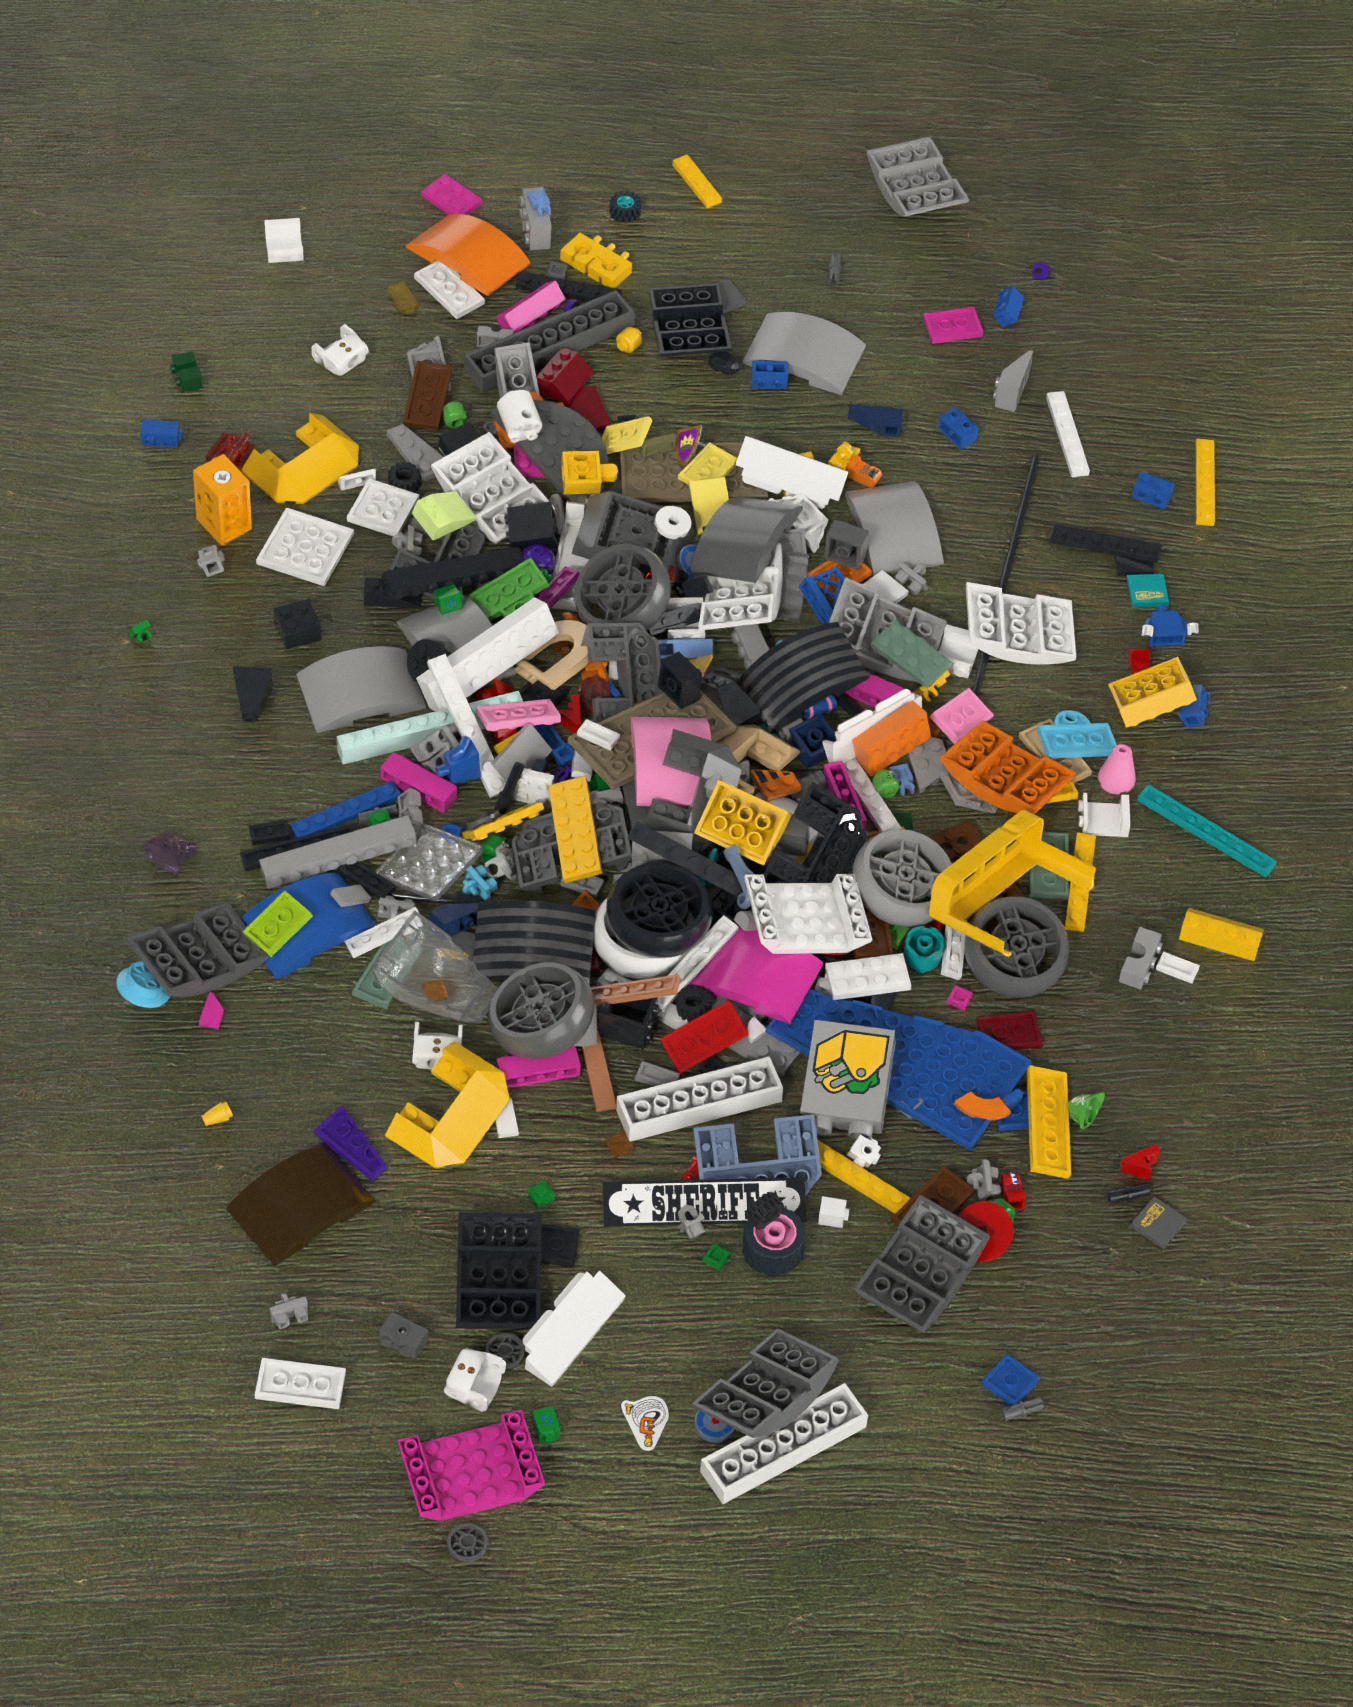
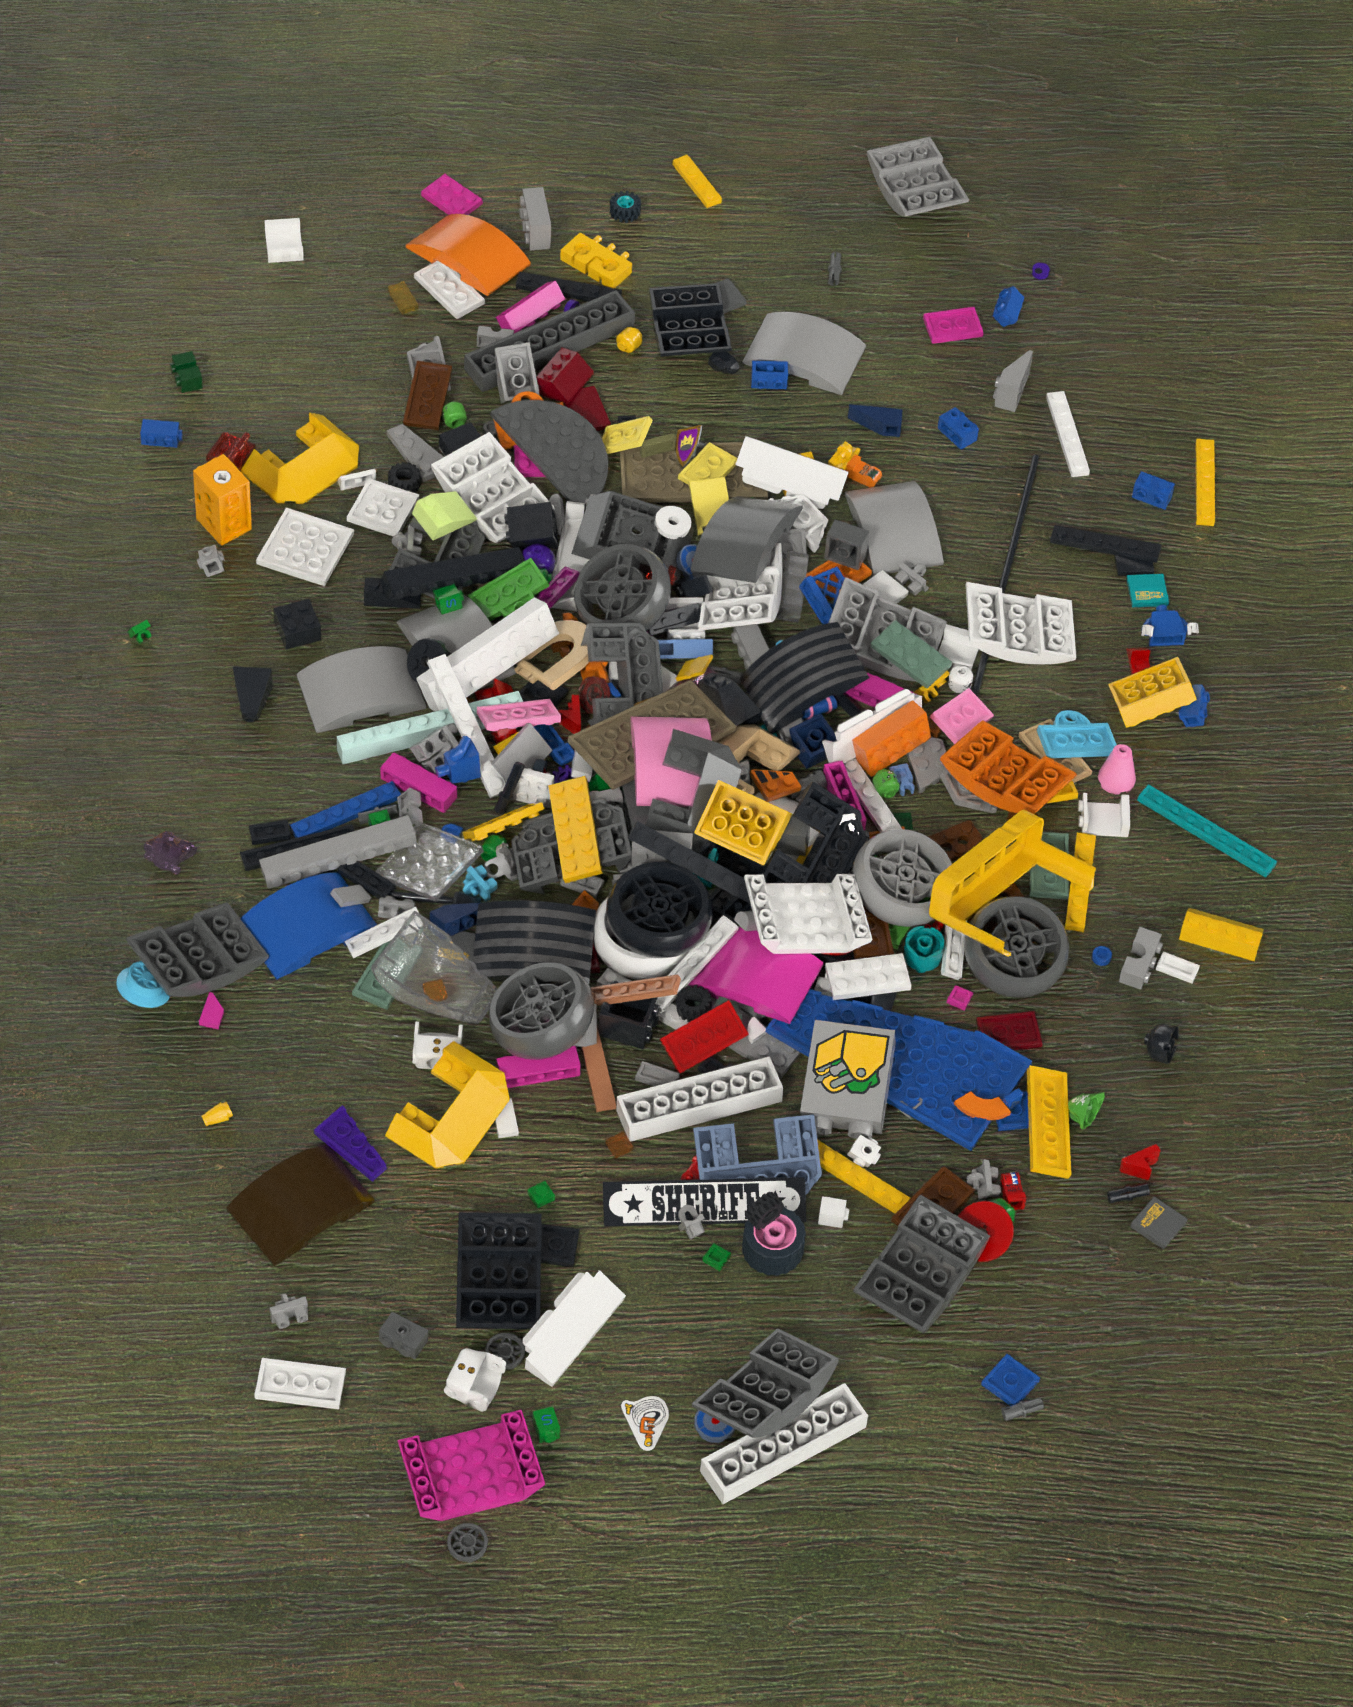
lime plate [243,891,313,957] -> none
white piece [311,324,369,376] -> none
dark grey wheel [465,809,501,830] -> none
white cylinder [497,390,543,443] -> none
medium blue plate [527,189,551,218] -> none
dark grey plate [547,261,568,279] -> none
yellow brick [561,451,618,494] -> none
white tile [577,719,620,751] -> none
black brick [658,651,703,709] -> none
light grey plate [704,772,722,798] -> none
sand blue plant [723,845,754,909] -> none
none -> white head [948,665,973,693]
none -> blue tile [1092,946,1112,966]
none -> black cylinder [1144,1024,1179,1064]

